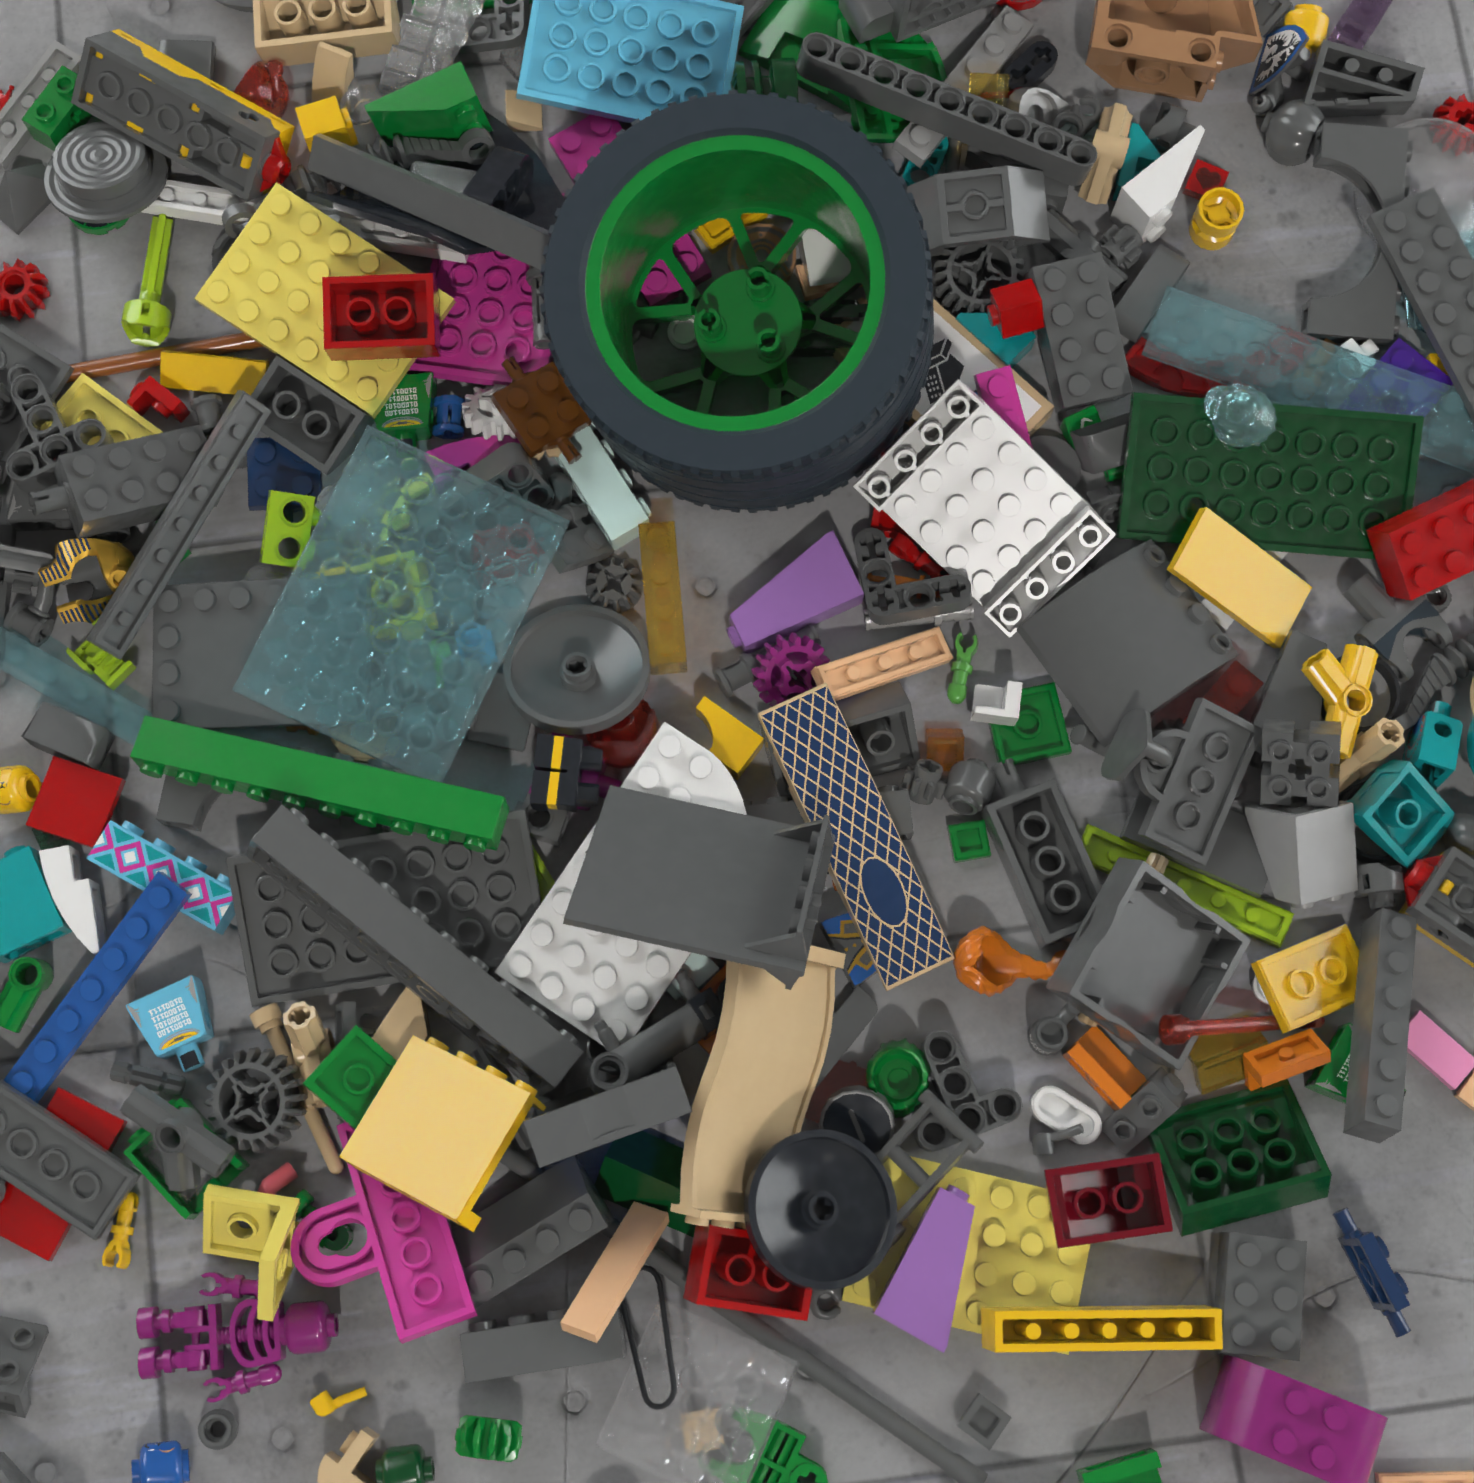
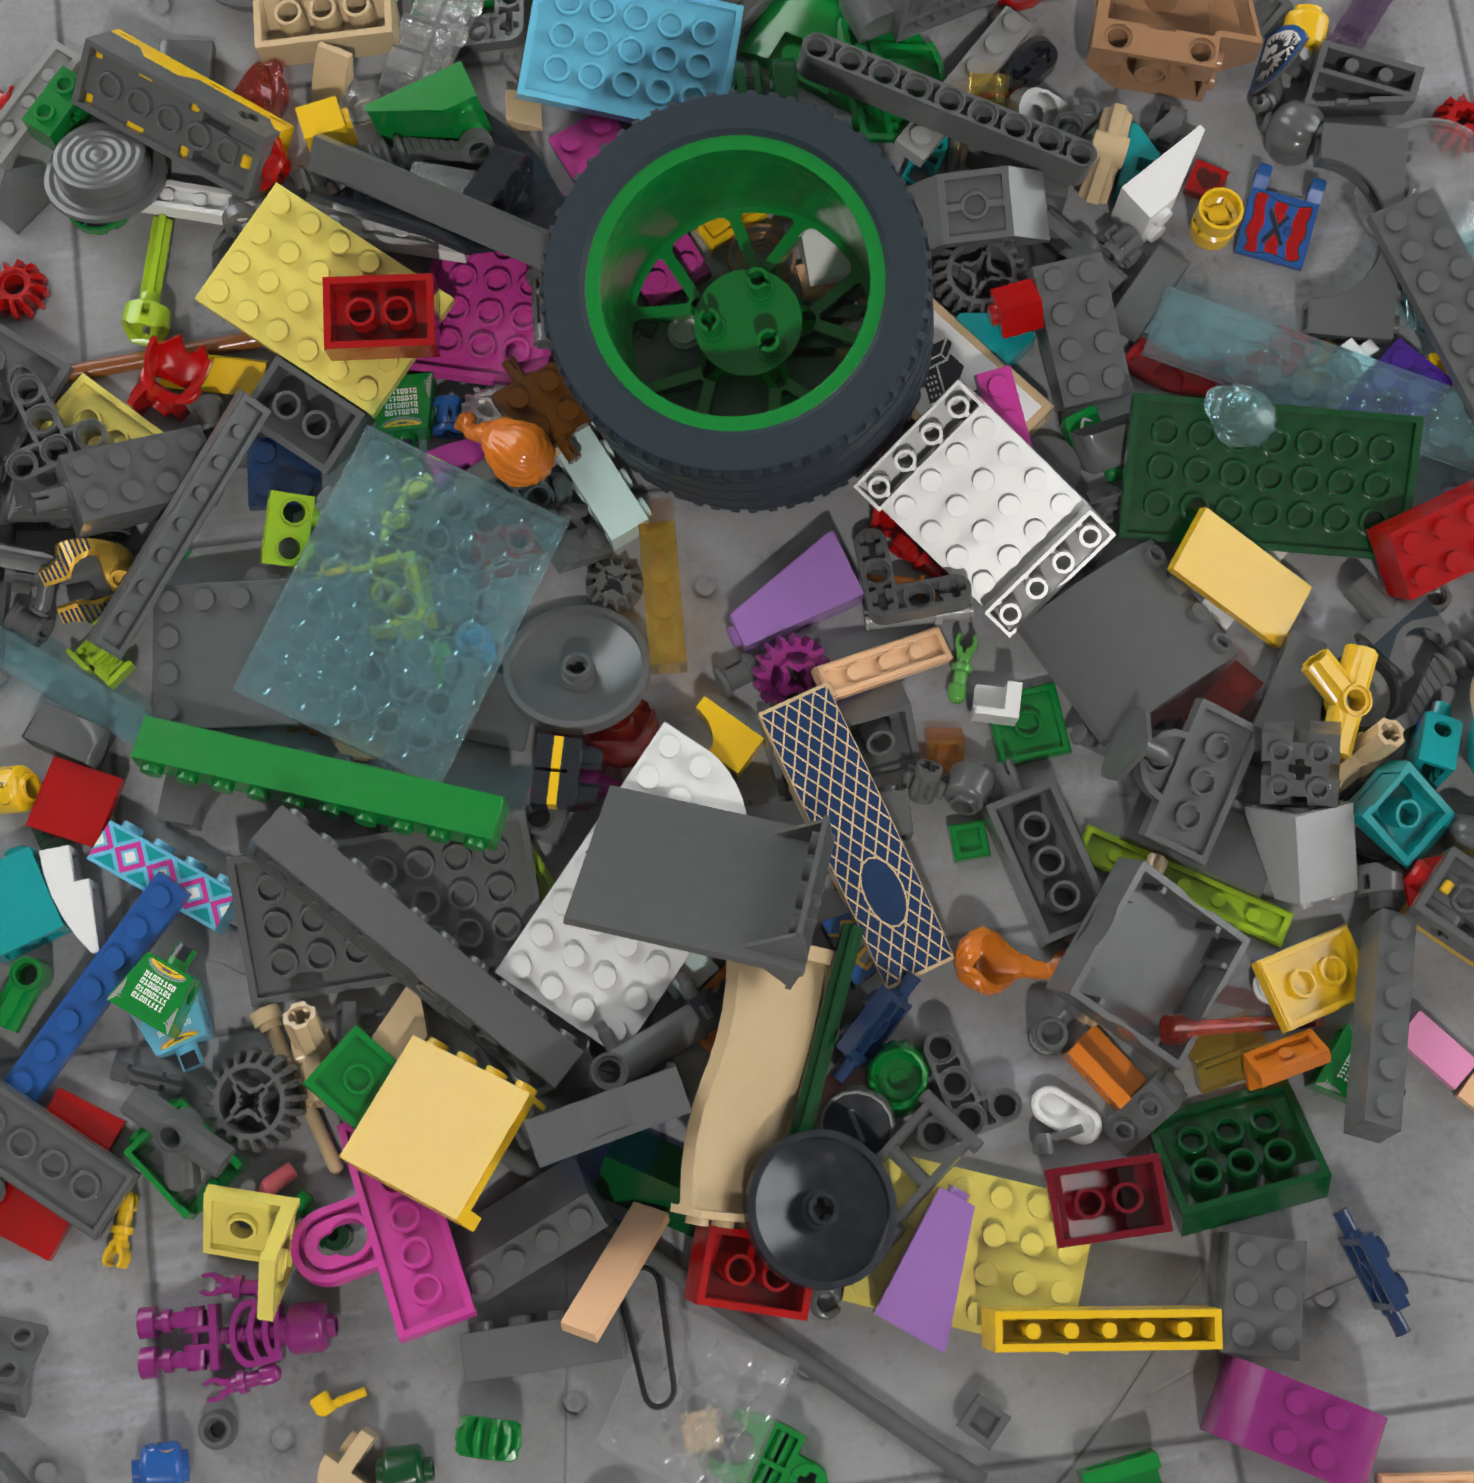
none -> green torso [106,941,201,1039]
none -> red helmet [140,334,213,410]
none -> orange hair [454,411,556,487]
none -> dark green axle [787,923,864,1137]
none -> dark blue plate [831,970,922,1084]
none -> flag [1233,163,1327,271]

